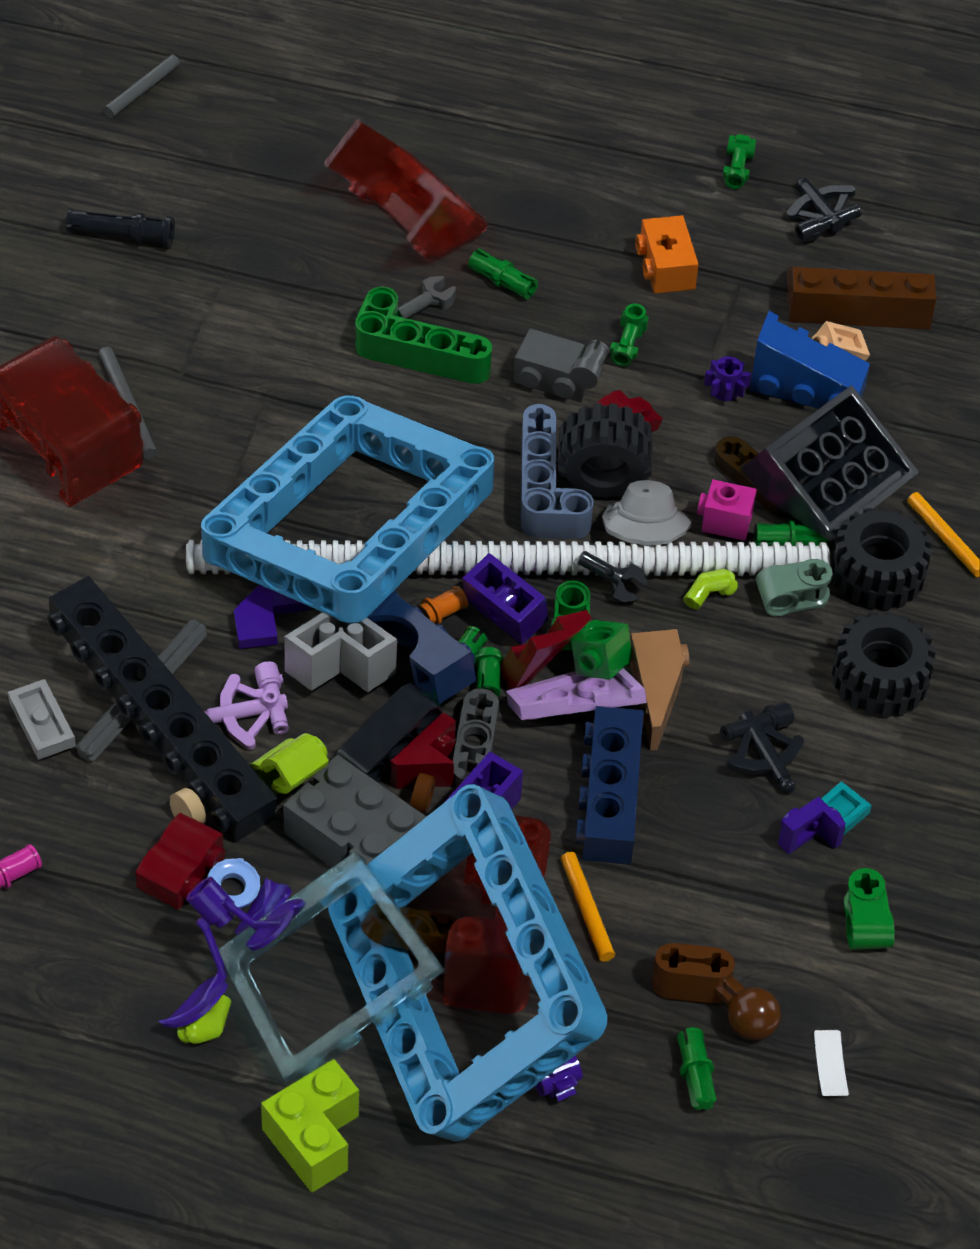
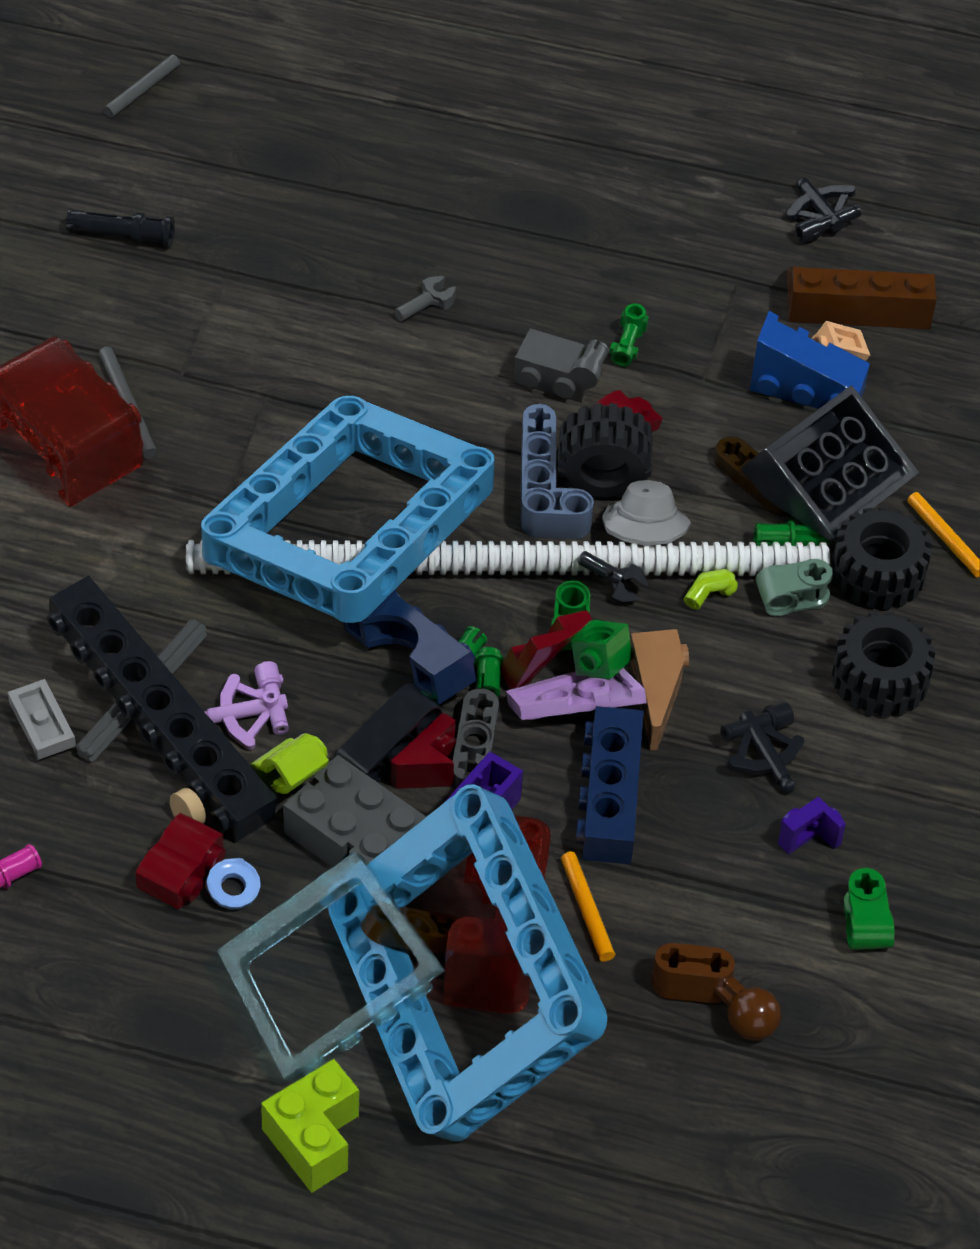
dark purple plant [158,876,306,1028] -> none
lime arm [177,995,231,1044] -> none
dark purple tile [234,584,311,649] -> none
light grey brick [285,612,397,692] -> none
clear red windscreen [323,119,489,259] -> none
green beam [355,287,492,384] -> none
reddish brown tile [410,772,436,815] -> none
orange pin [417,586,468,625] -> none
dark purple brick [463,553,548,645] -> none
green pin [468,248,538,300] -> none
dark purple gear [534,1056,583,1102] -> none
orange brick [635,215,699,294] -> none
green axle [676,1027,716,1110] -> none
dark pink brick [697,479,757,541] -> none
dark purple gear [704,357,751,401] -> none
green bar [723,134,757,189] -> none
white sticker [814,1030,849,1096] -> none
teal tile [821,781,872,836] -> none

